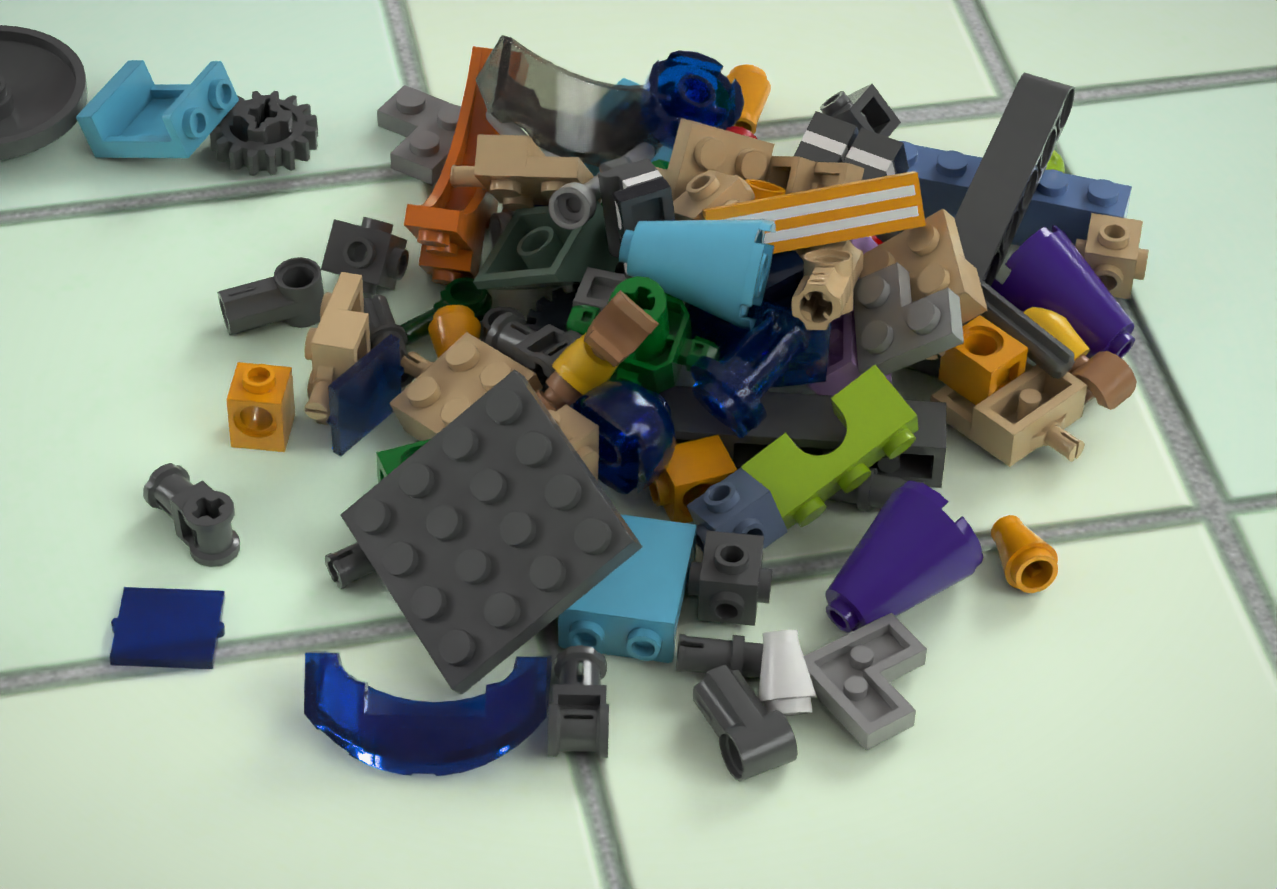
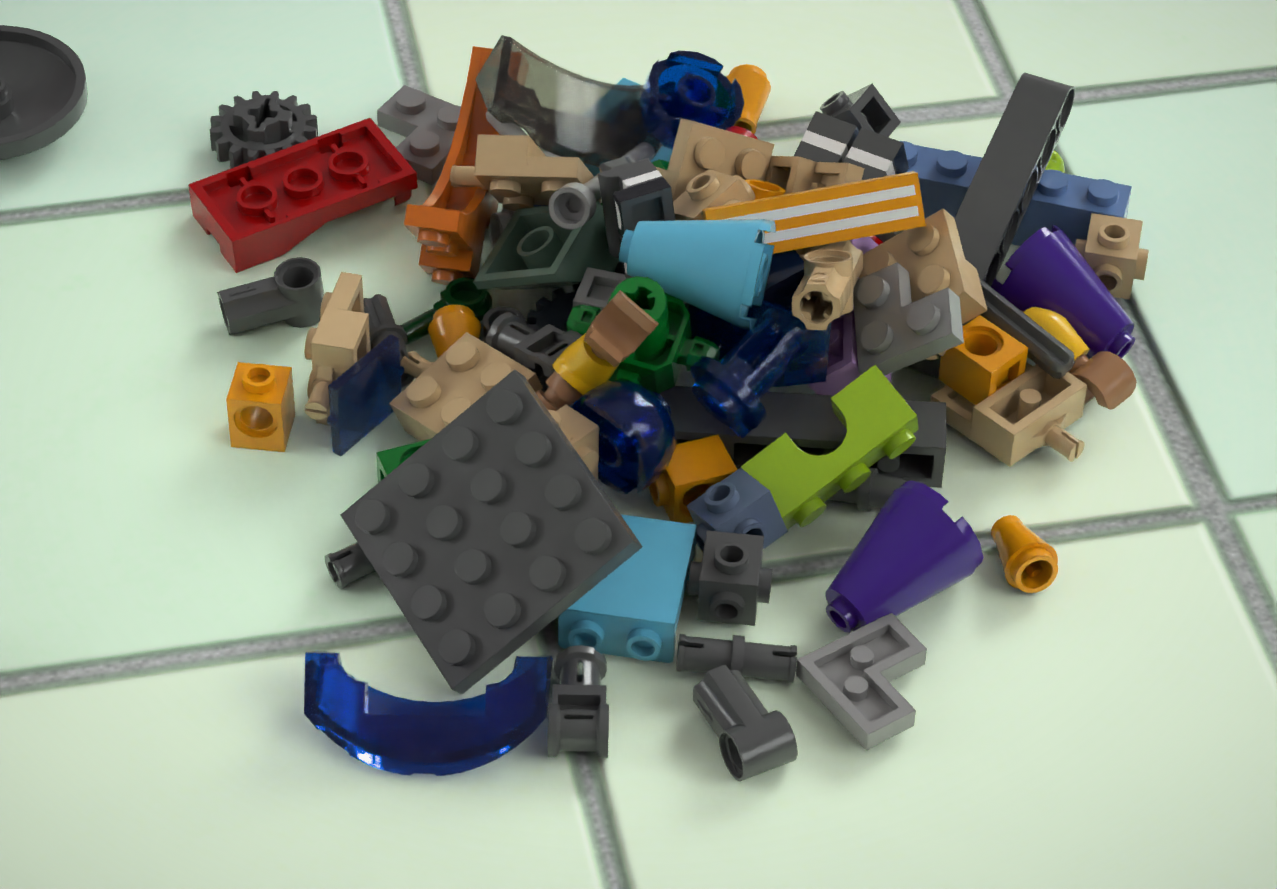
medium azure panel [76,60,239,158] -> none
clear blue piece [109,587,226,669] -> none
dark grey connector [143,463,240,567] -> none
dark grey brick [321,217,409,295] -> none
white cone [758,629,817,716] -> none
none -> red piece [188,118,418,273]

